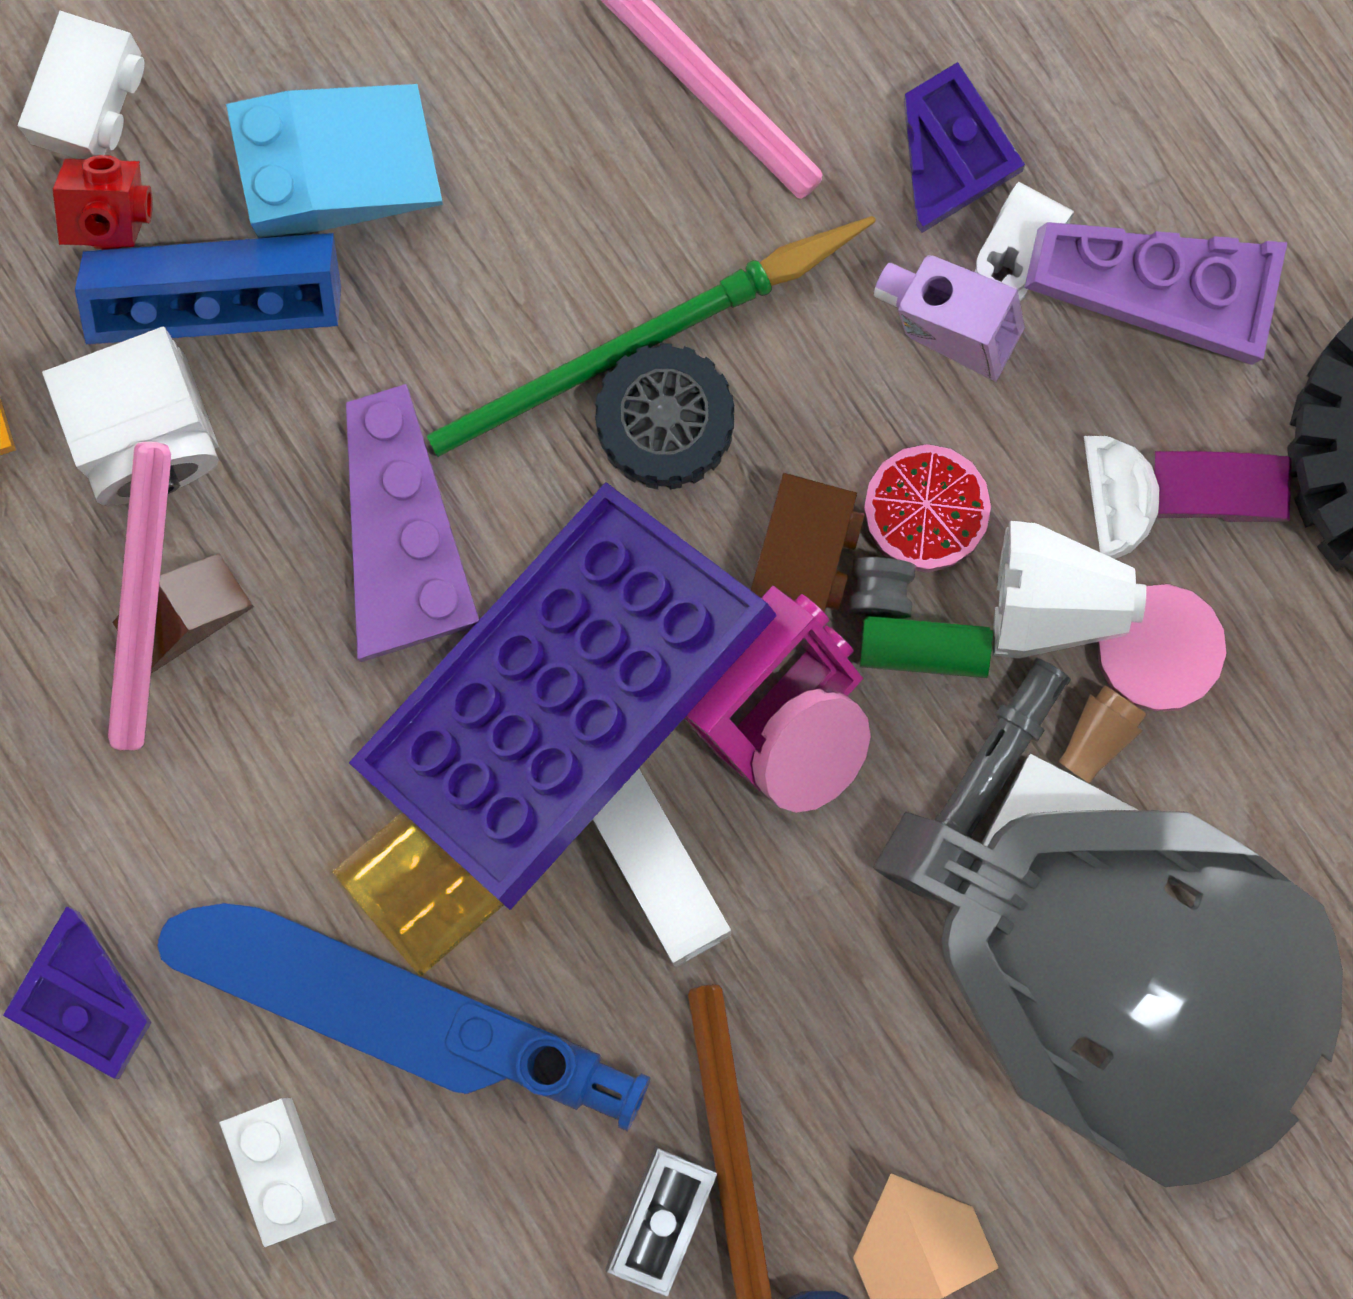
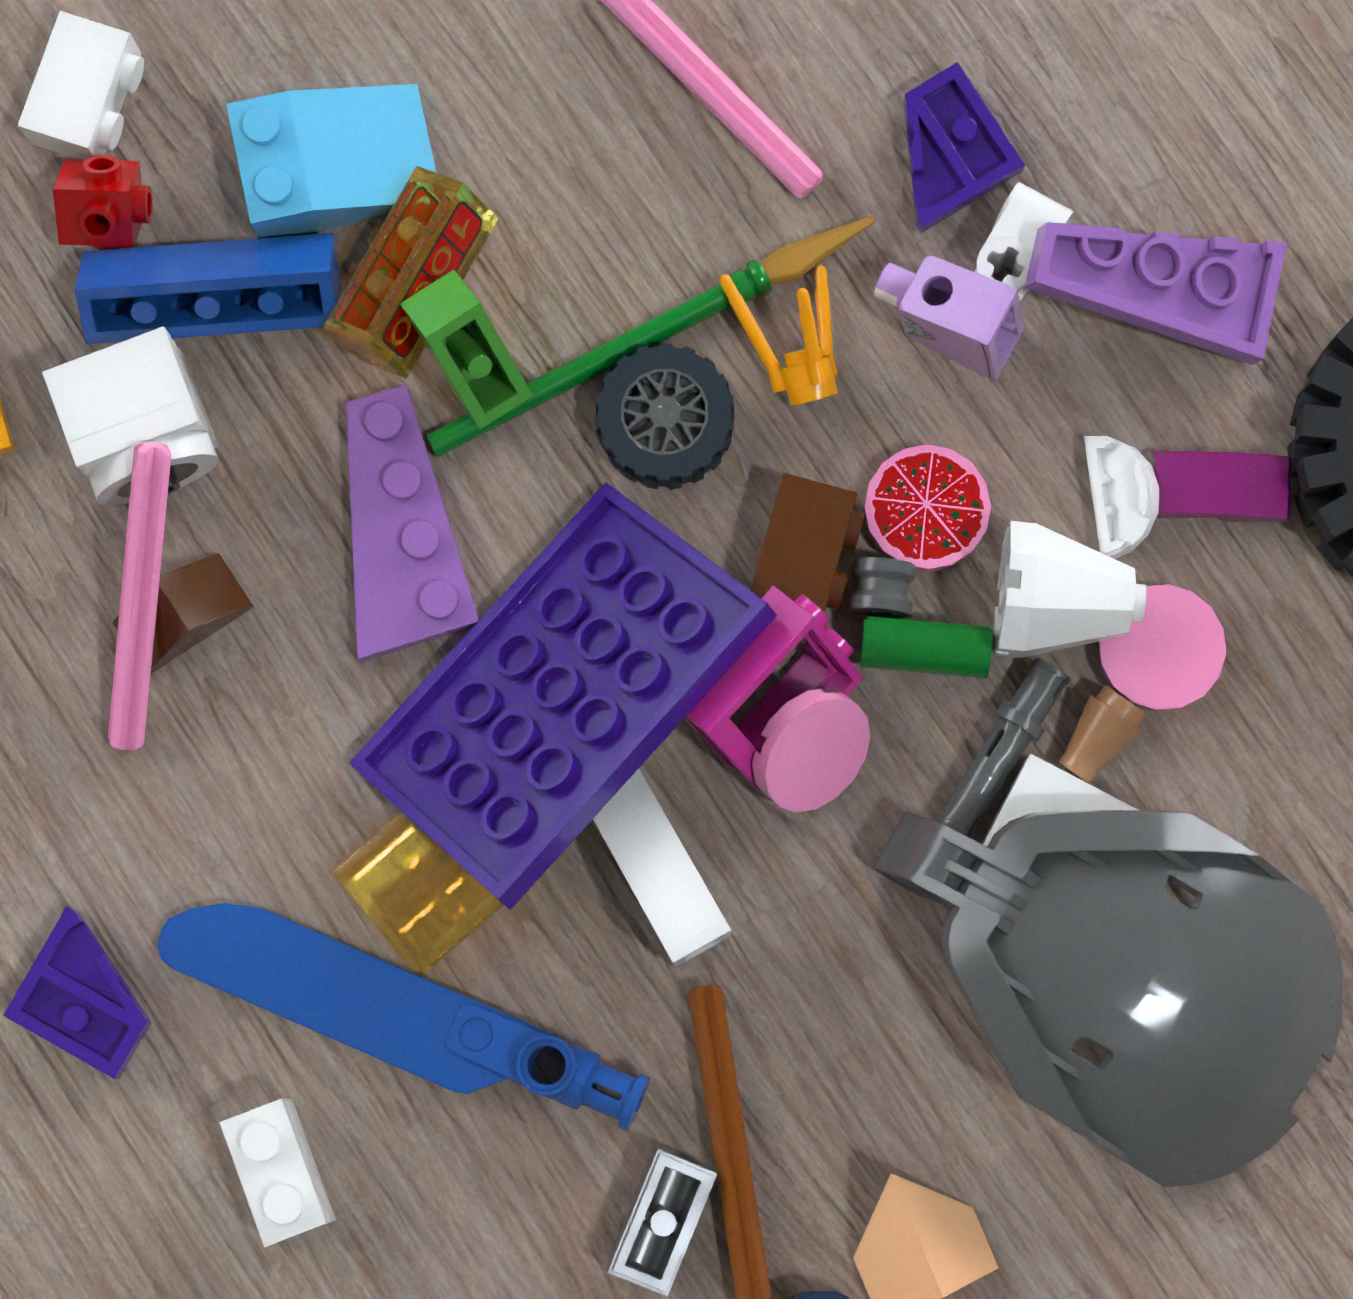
none -> clear yellow brick [323,166,498,379]
none -> bright green brick [400,270,533,430]
none -> light orange plant [719,265,839,405]

